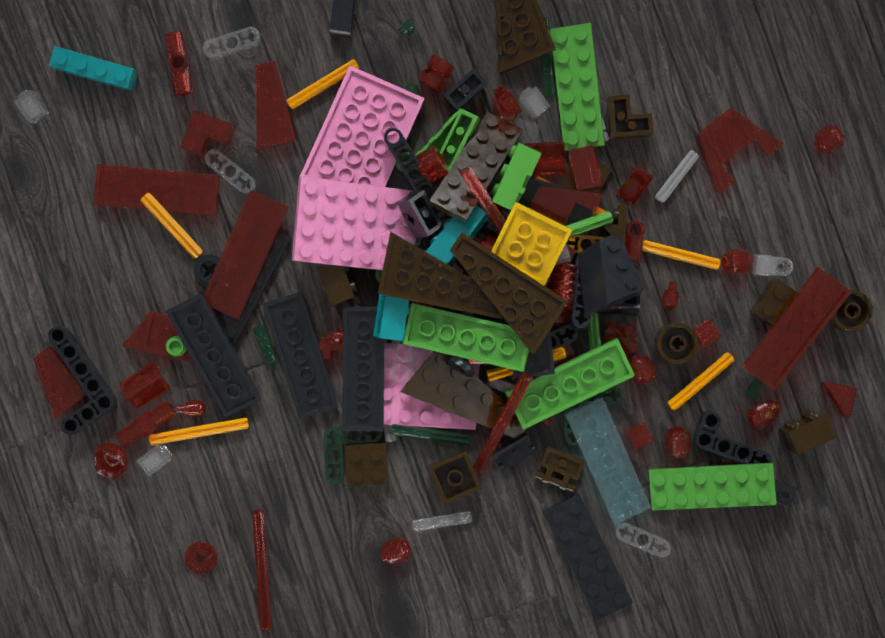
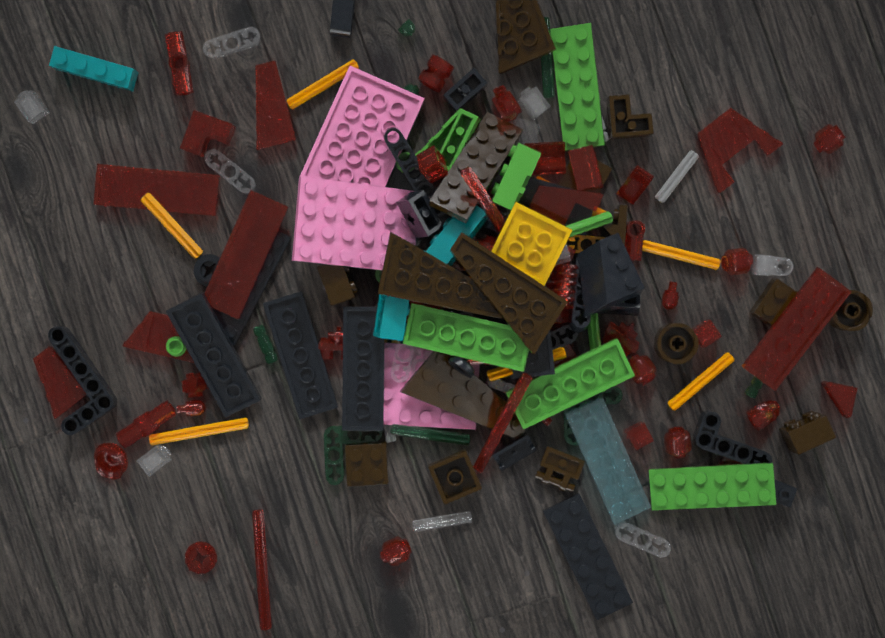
clear red panel [119,362,170,409] -> none
none -> clear red gear [181,372,207,398]

